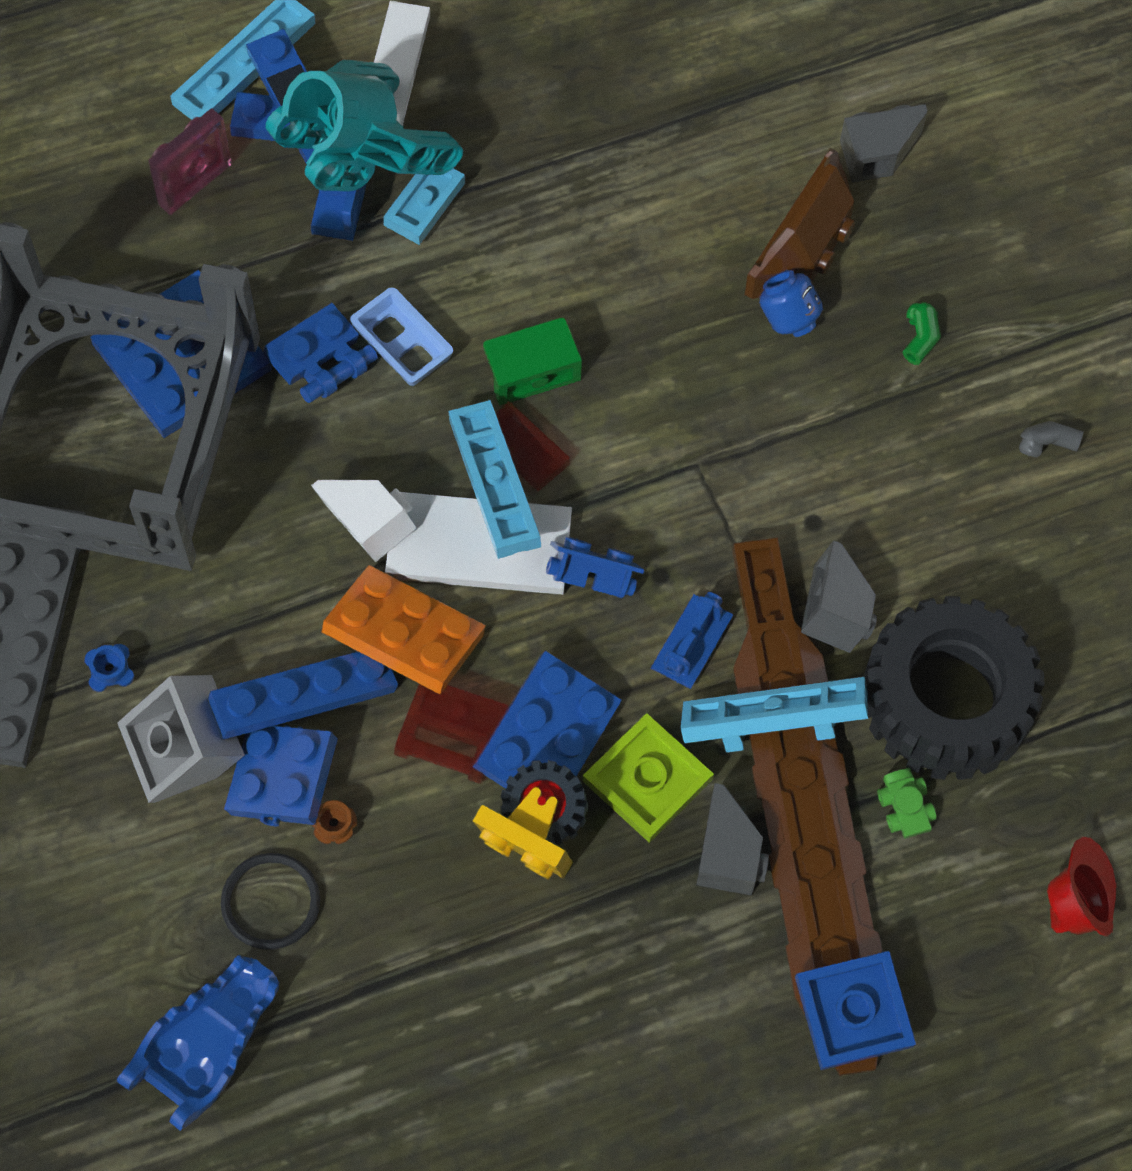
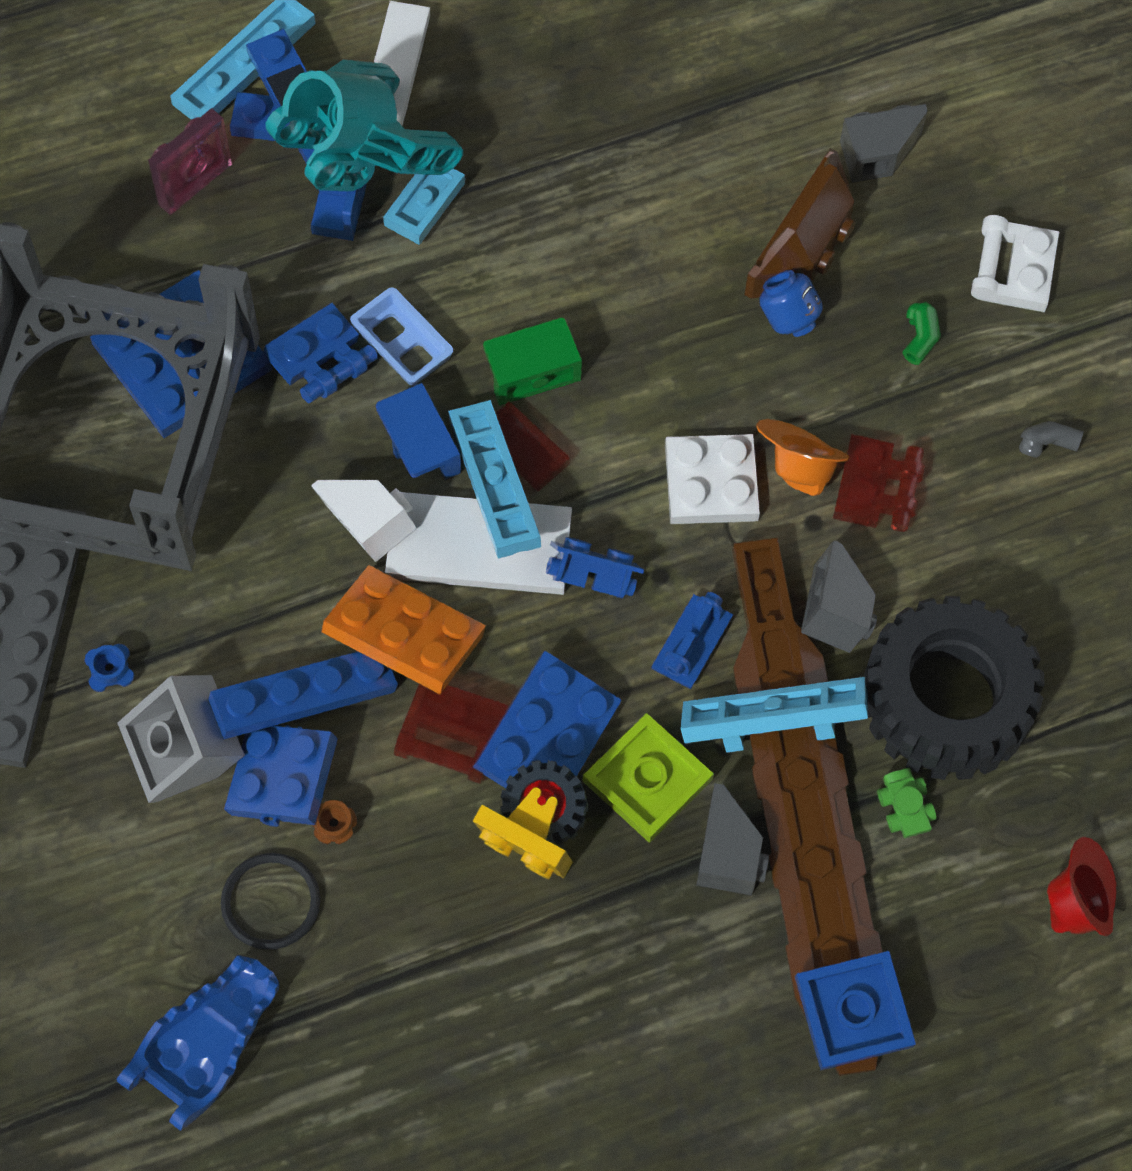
none -> blue panel [376,383,461,480]
none -> white plate [665,434,760,524]
none -> orange piece [756,419,850,496]
none -> clear red plate [833,434,925,532]
none -> white plate [971,215,1059,312]

